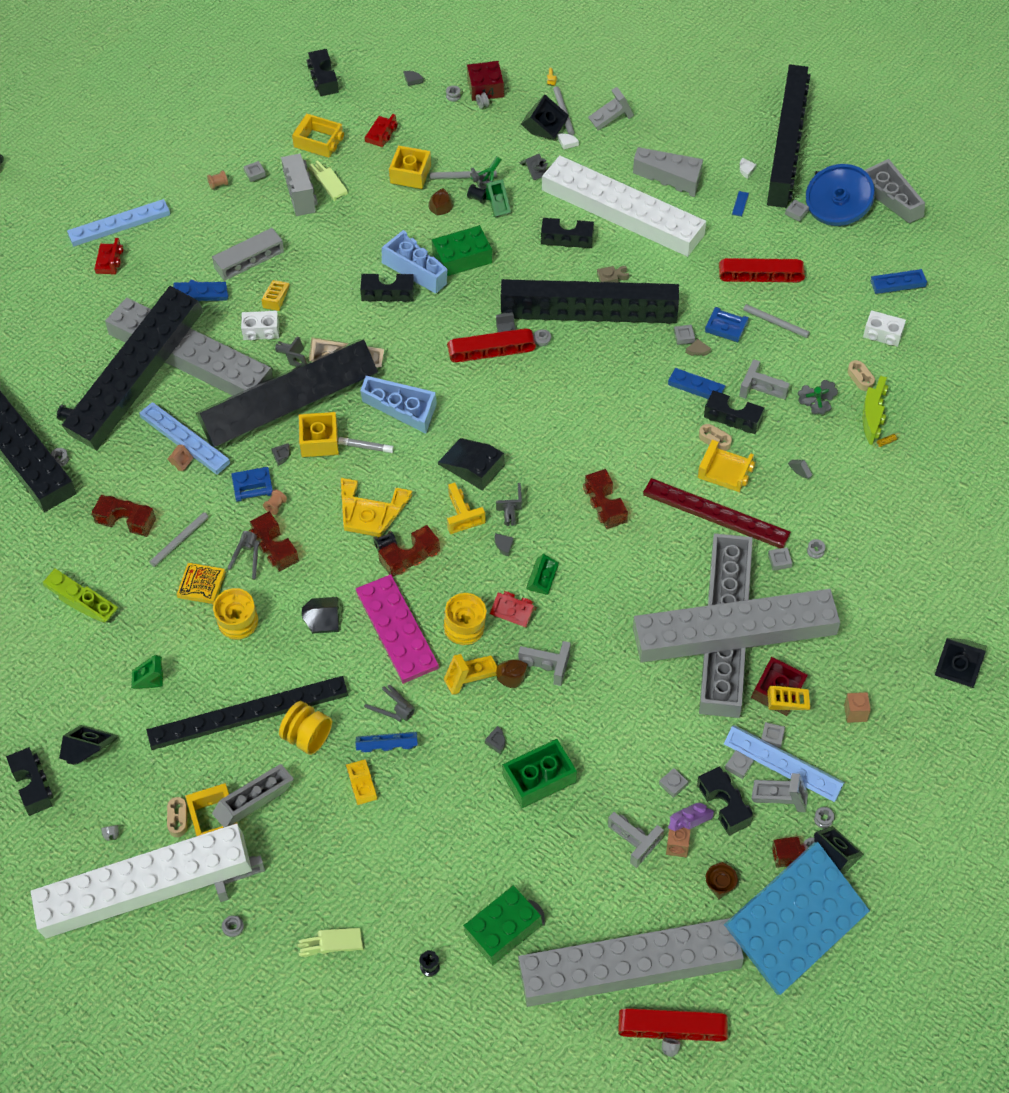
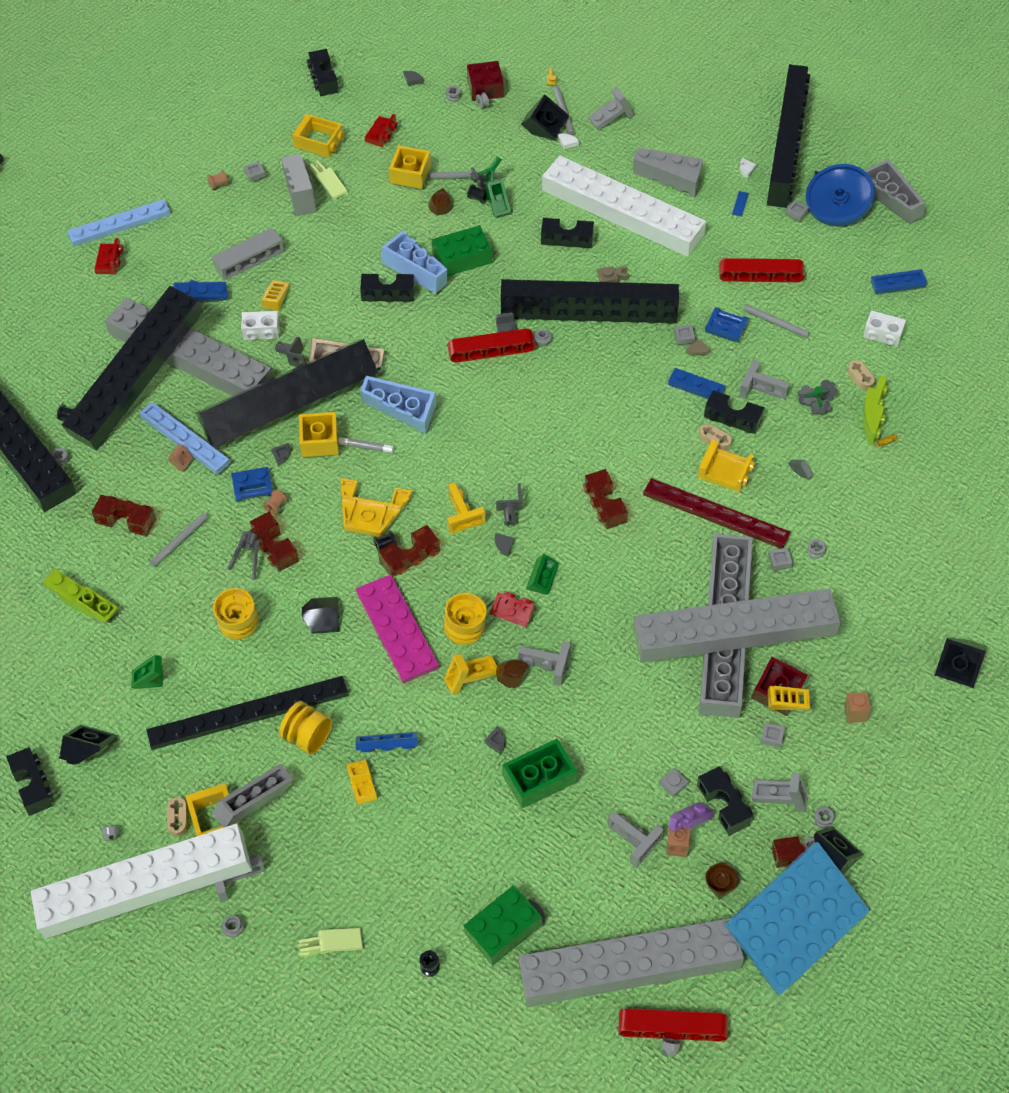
yellow tile [177,563,226,604] -> none
dark grey plant [364,685,415,722] -> none
black slope [438,438,505,491] -> none
dark grey bracket [519,153,547,180] -> none
light blue plate [724,725,845,802] -> none
light grey plate [725,750,754,779] -> none

